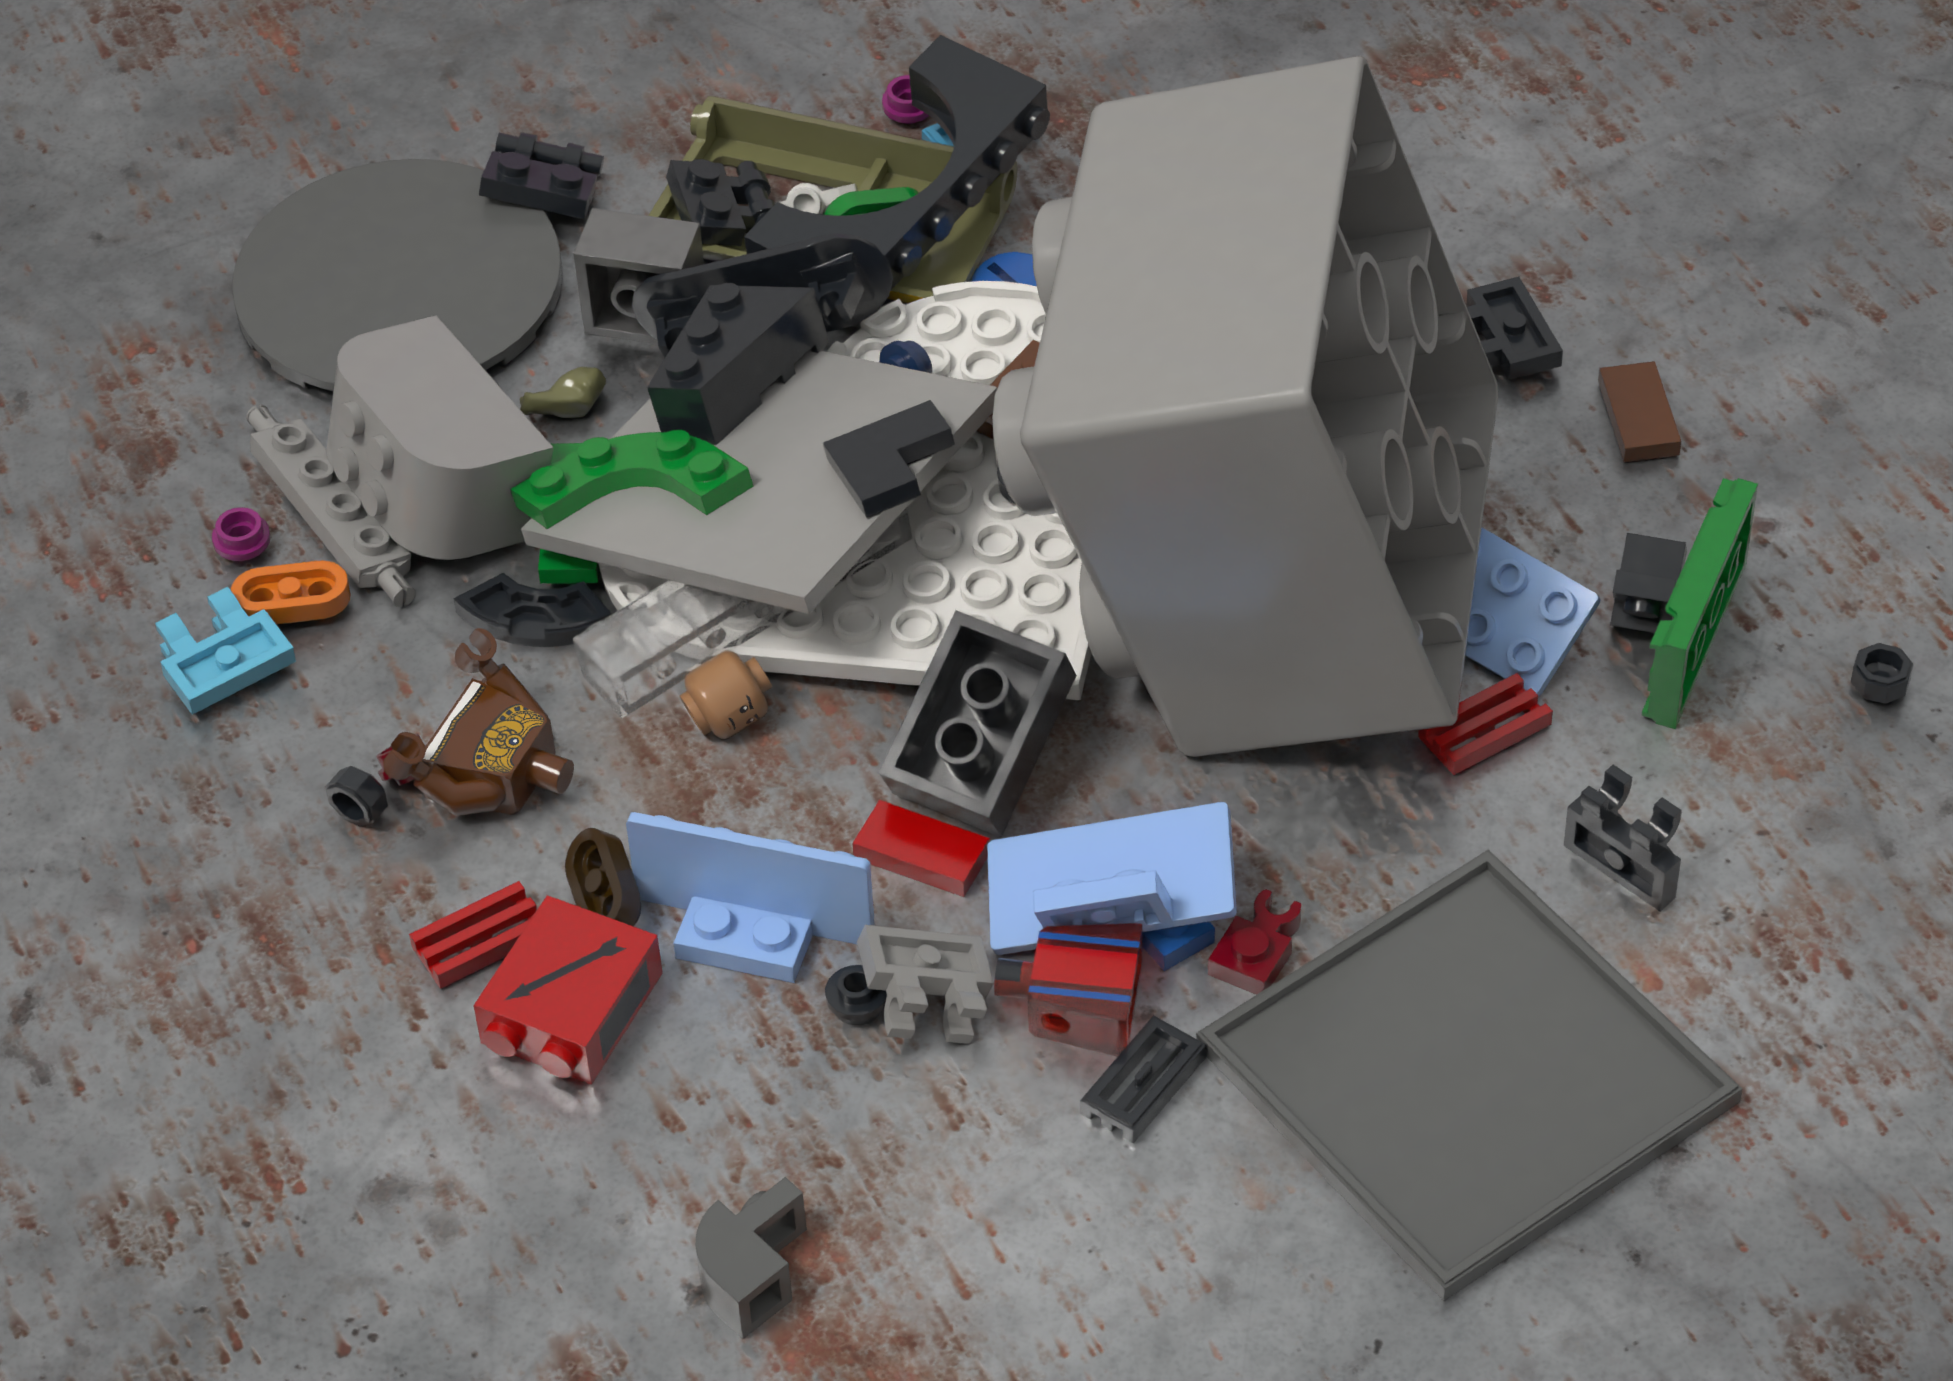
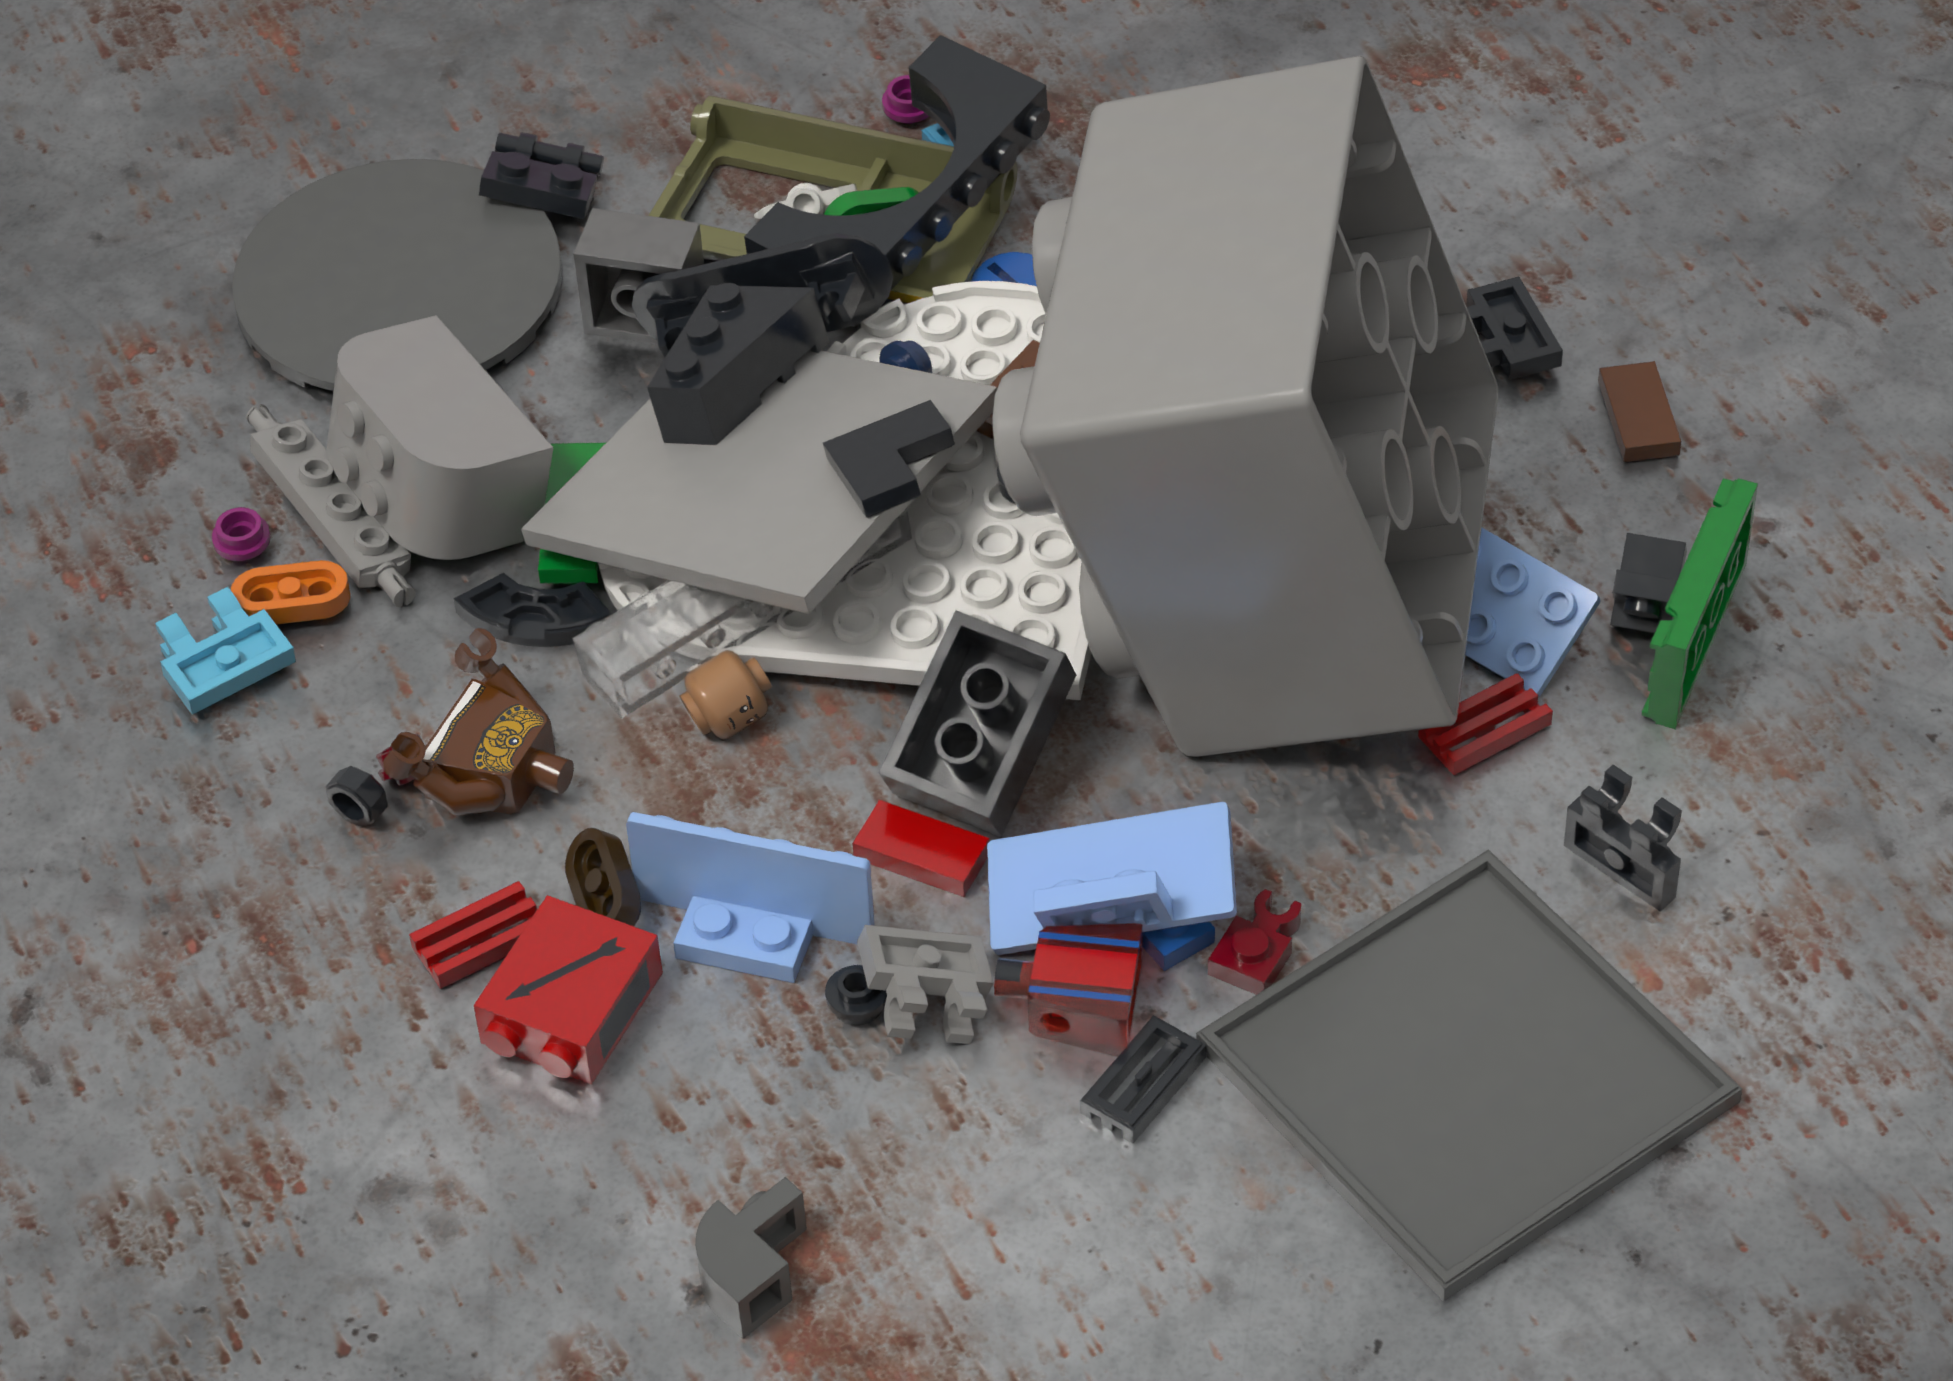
green plate [510,430,754,529] -> none
olive animal [520,367,606,419] -> none
black plate [666,159,776,246] -> none
black tile [1851,643,1913,704] -> none

